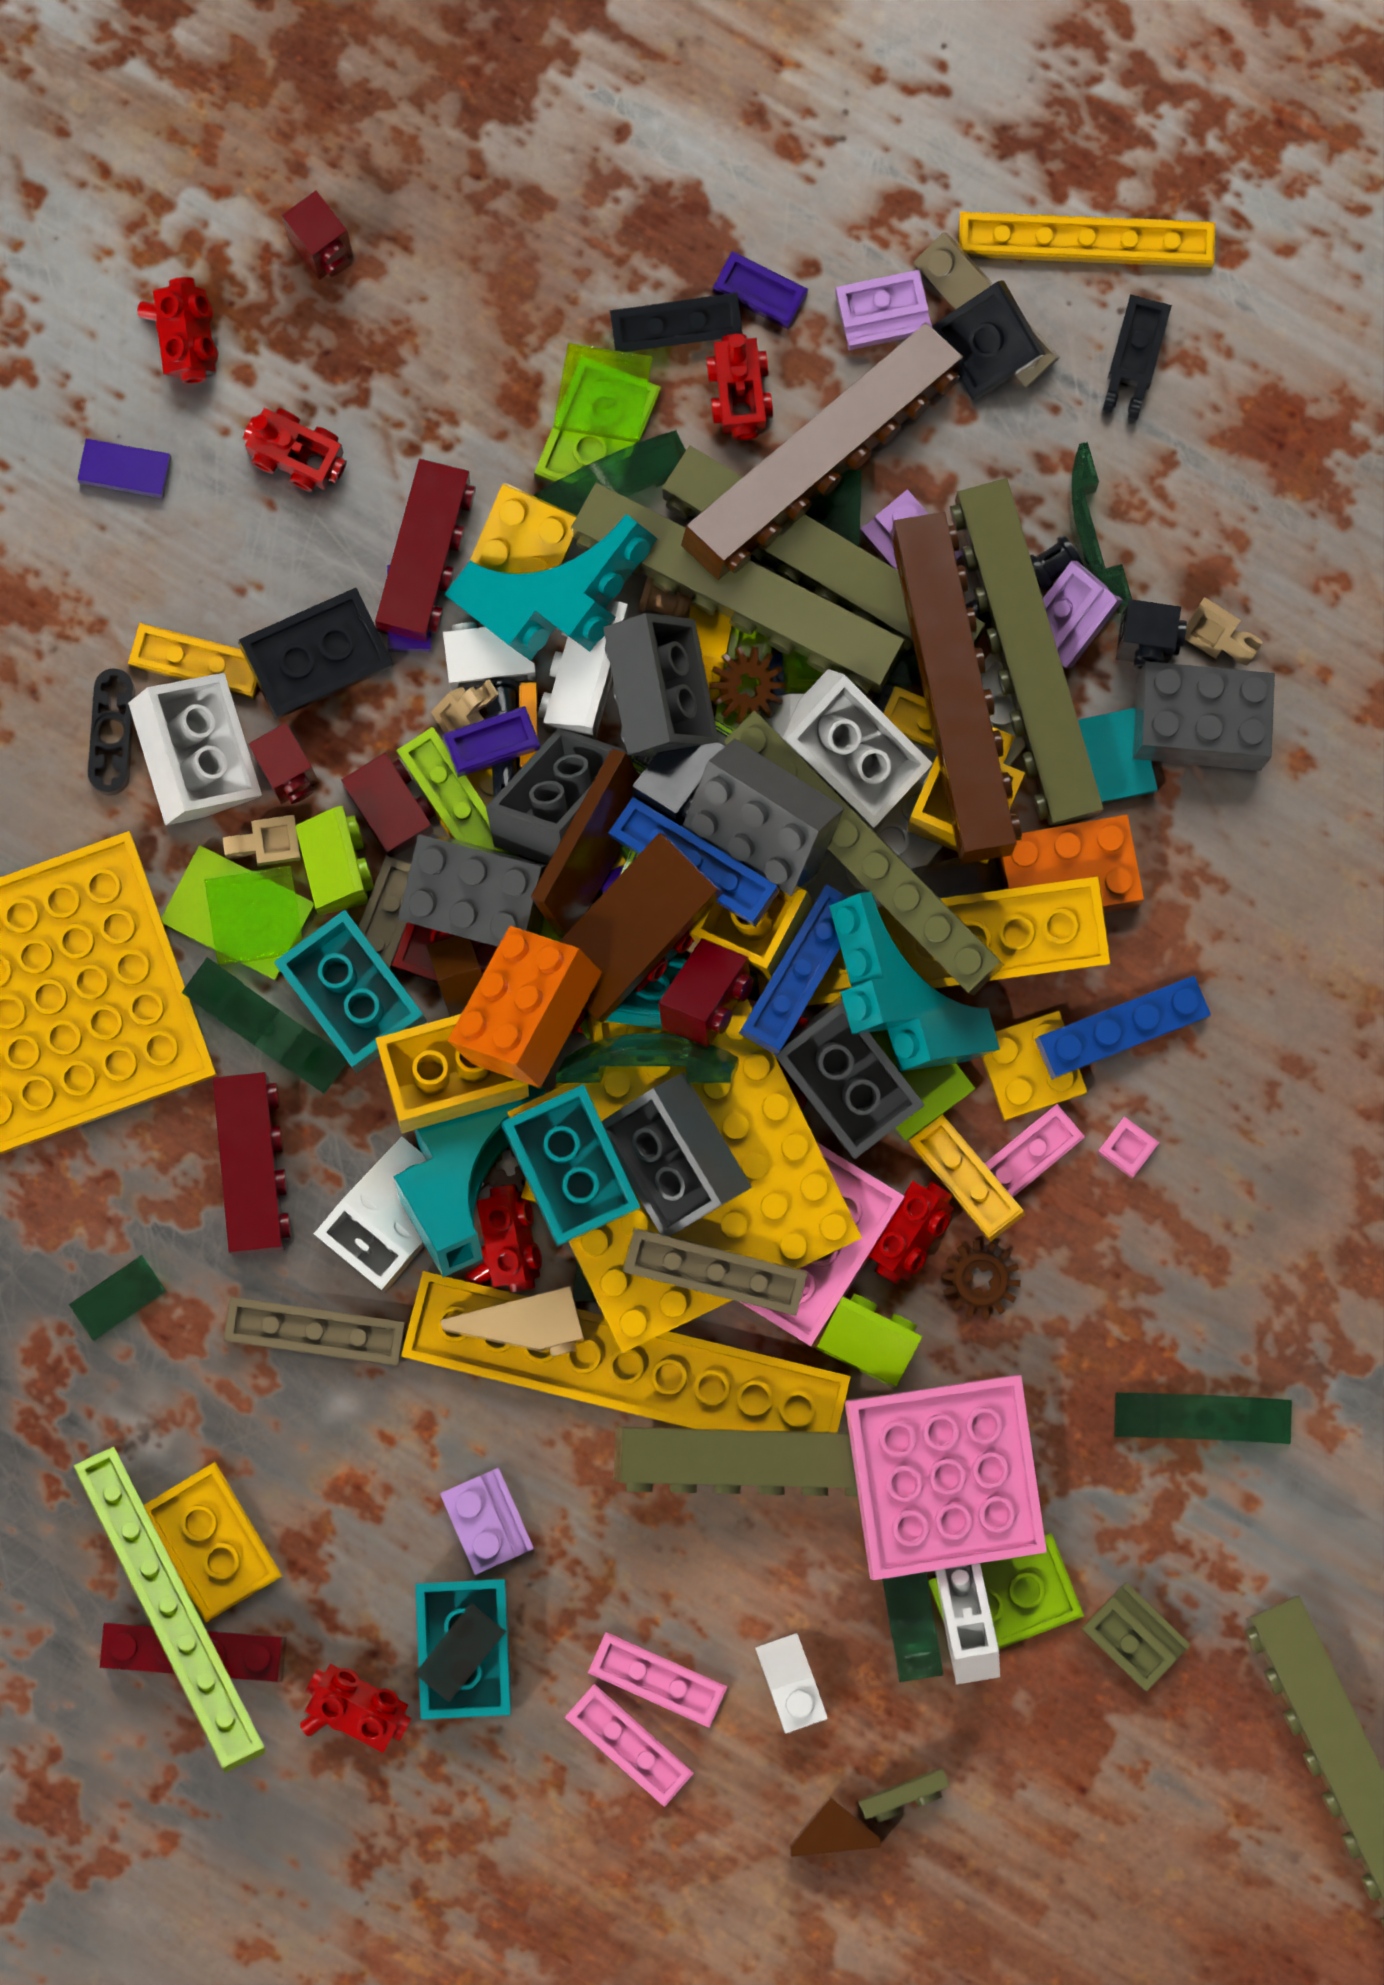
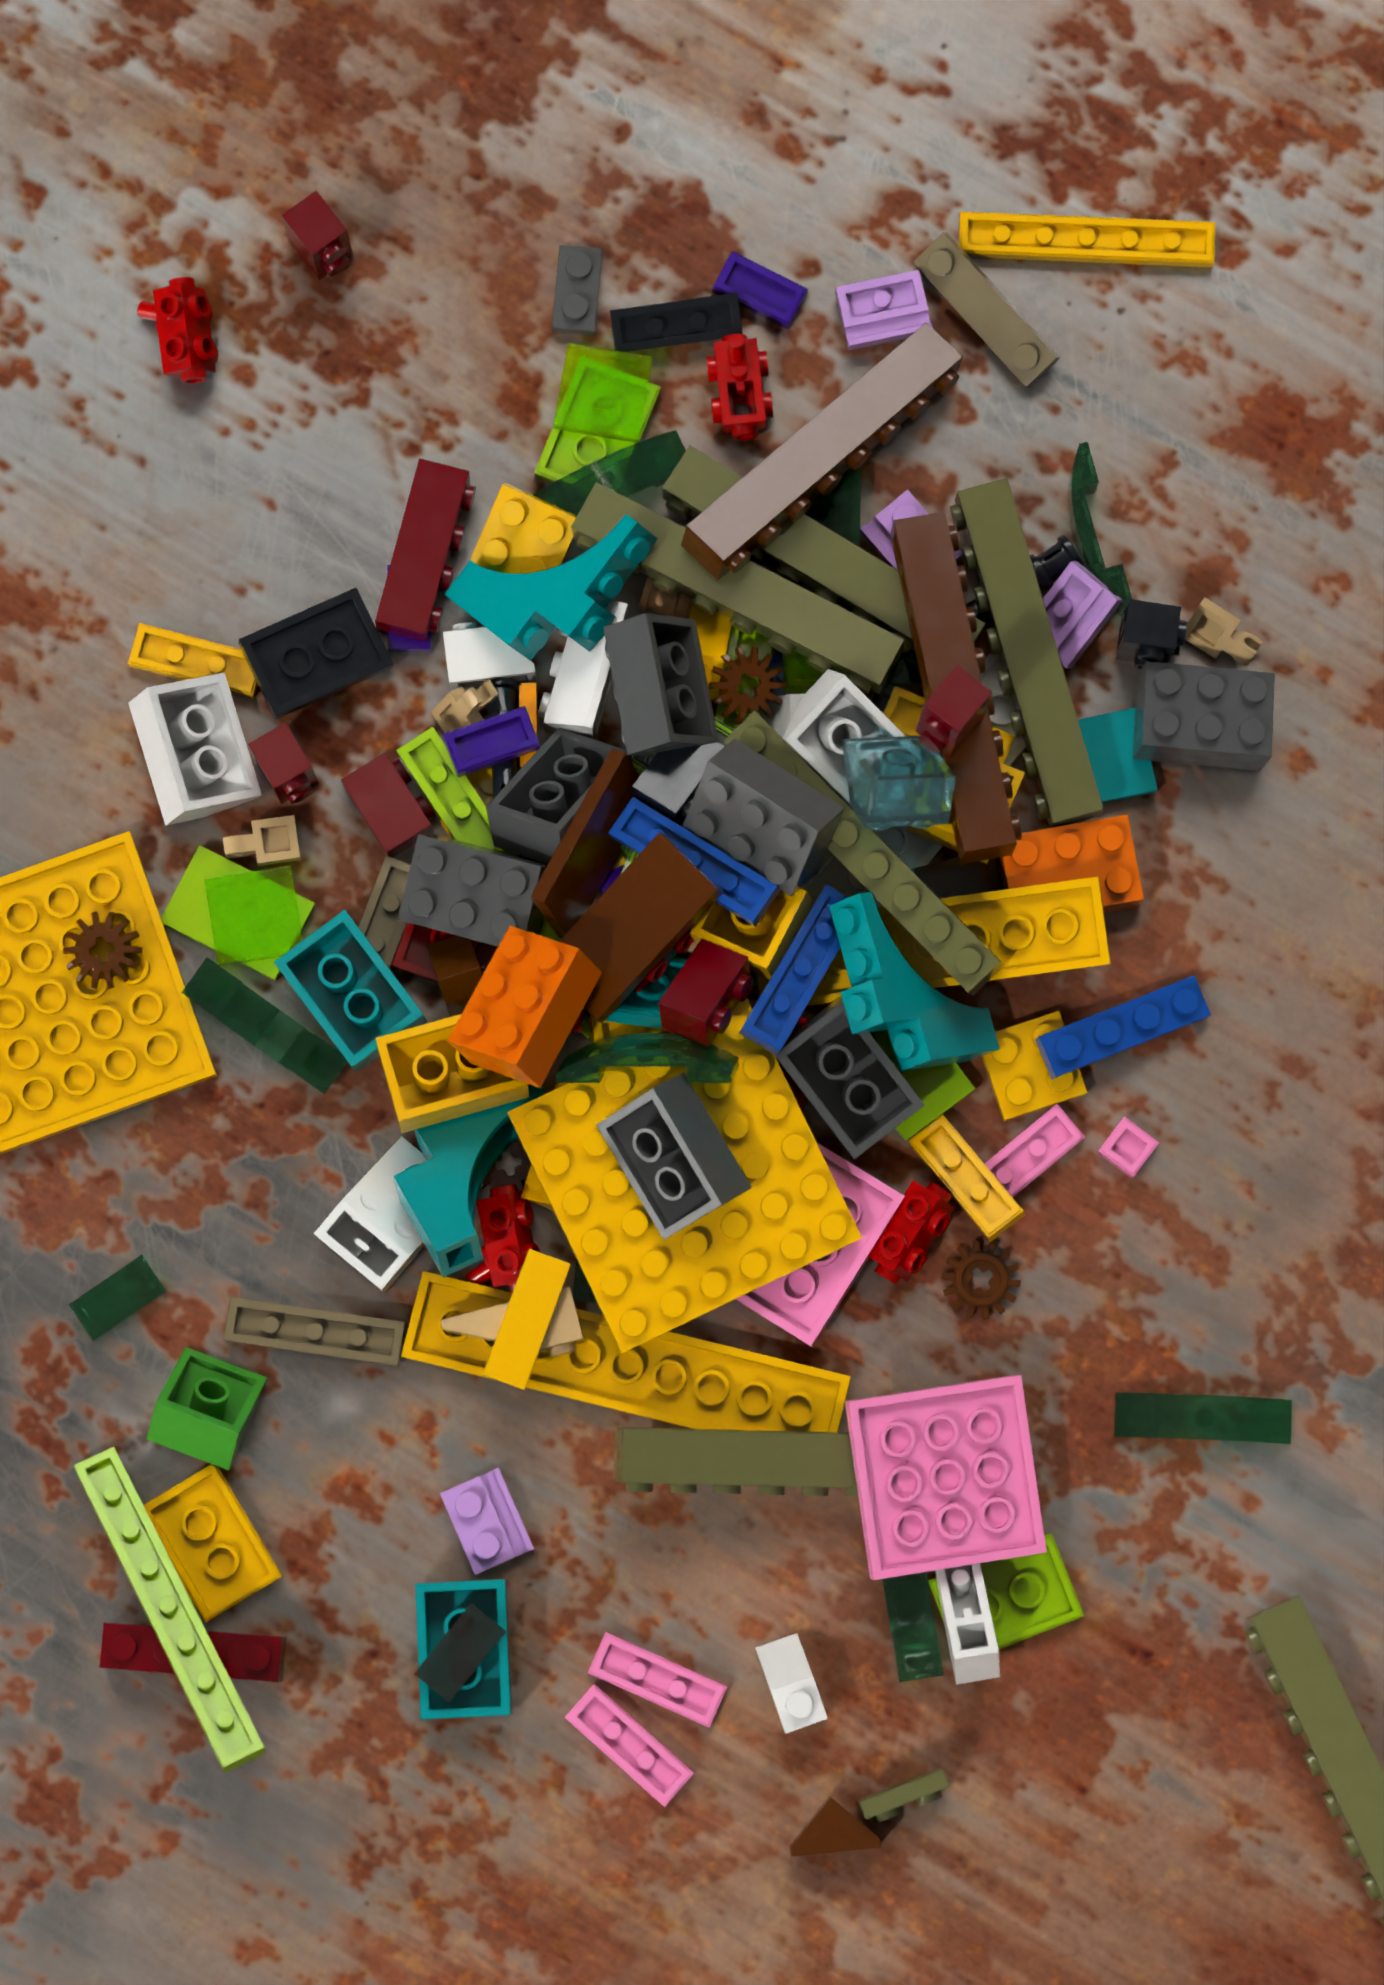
dark purple tile [77,438,172,498] -> none
black beam [88,668,135,796] -> none
dark red brick [213,1072,292,1256] -> none
red brick [243,408,347,492] -> none
lime slope [295,805,374,916] -> none
red brick [300,1663,412,1753] -> none
teal brick [501,1084,640,1247] -> none
dark tan plate [622,1227,808,1316] -> none
lime slope [816,1294,922,1389] -> none
black tile [932,280,1046,400] -> none
olive plate [1081,1582,1191,1692] -> none
black hinge [1102,294,1172,420] -> none
none -> reddish brown gear [63,912,142,989]
none -> bright green slope [146,1347,267,1470]
none -> yellow tile [482,1249,571,1391]
none -> dark grey plate [552,245,602,336]
none -> clear light blue slope [842,736,956,831]
none -> dark red brick [916,665,992,758]

